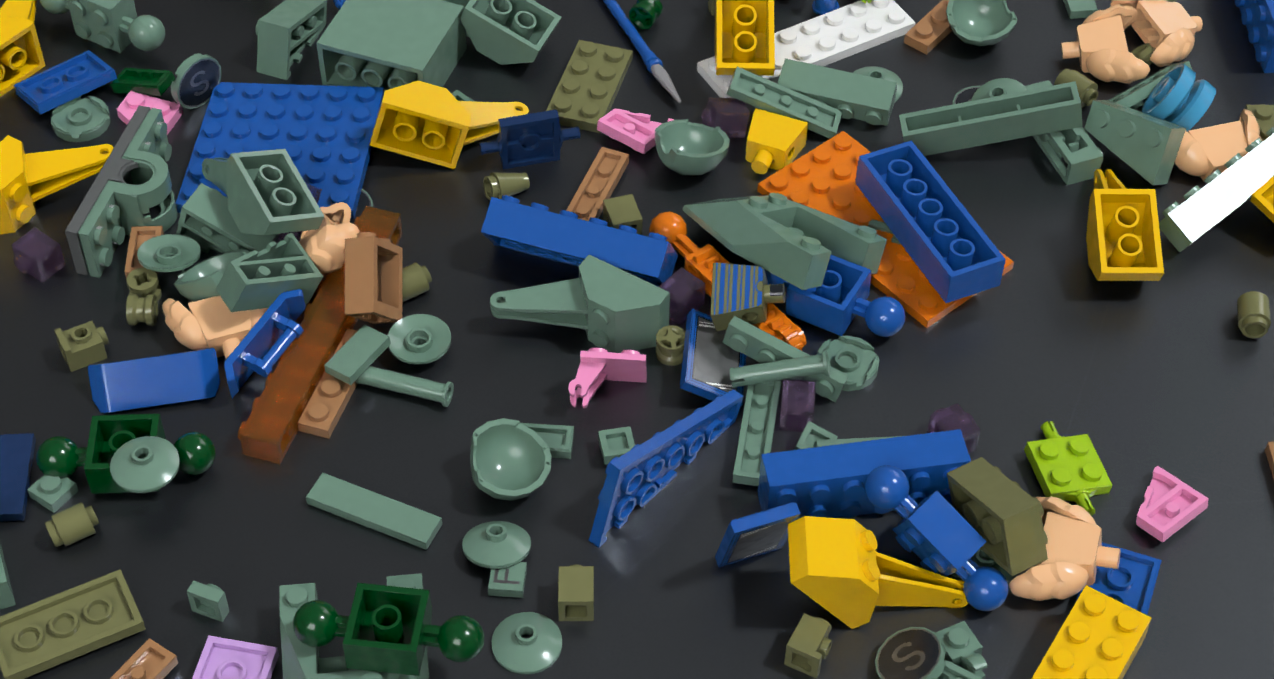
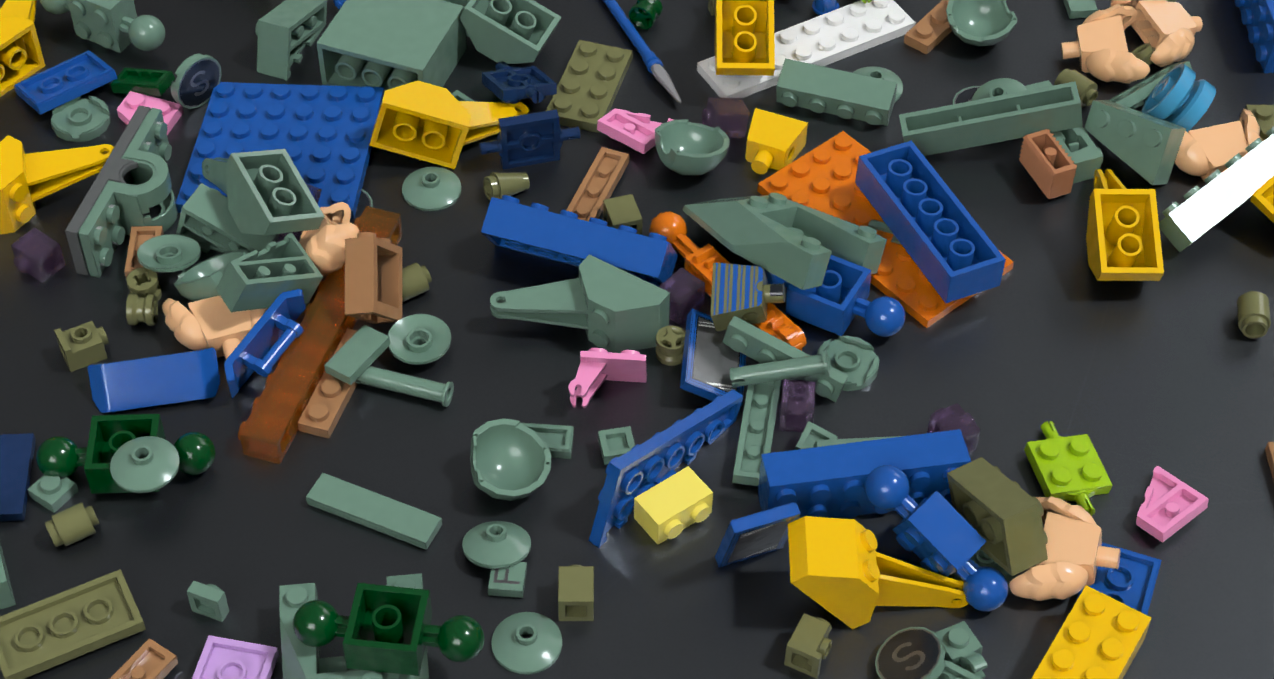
sand green plate [726,66,843,139] -> none
none -> sand green dish [402,167,462,211]
none -> dark blue plate [482,61,557,104]
none -> light yellow brick [634,466,713,545]
none -> nougat brick [1019,129,1077,199]

